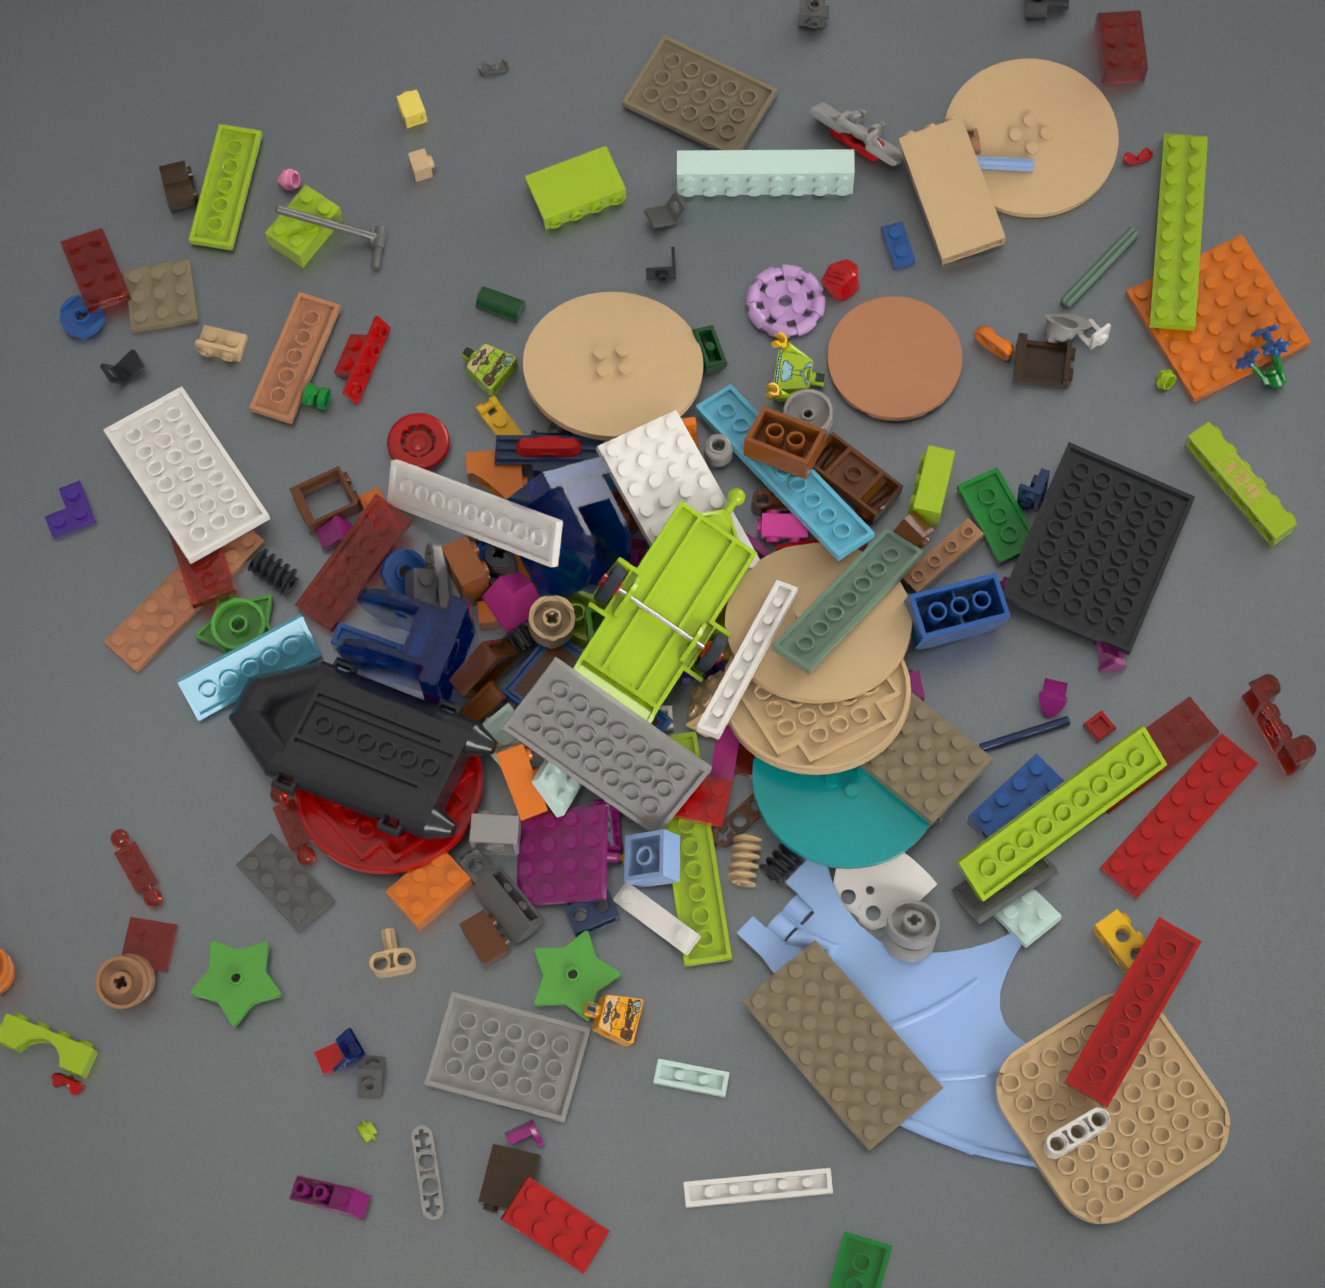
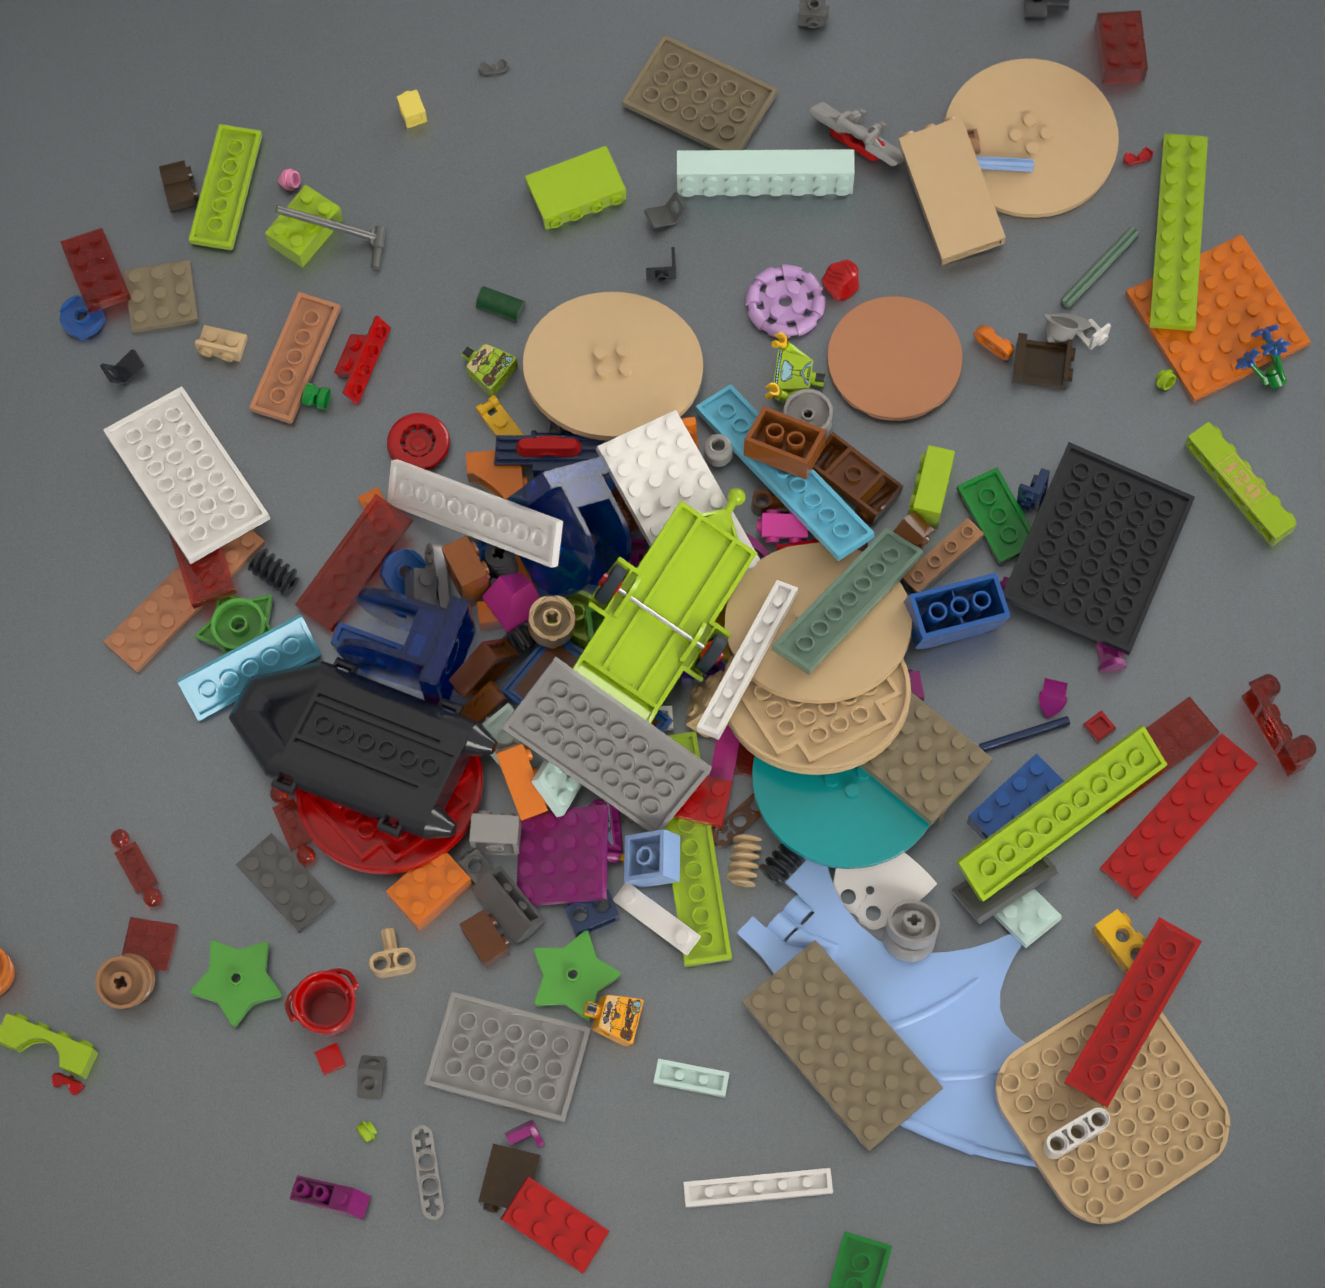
dark purple plate [45,480,96,539] -> none
reddish brown window [289,466,361,534] -> none
magenta tile [316,515,356,551] -> none
clear blue bracket [333,1028,366,1072] -> none
tan plate [408,148,435,182] -> none
dark green brick [692,325,728,374] -> none
blue plate [881,221,915,269] -> none
none -> red piece [285,968,359,1037]

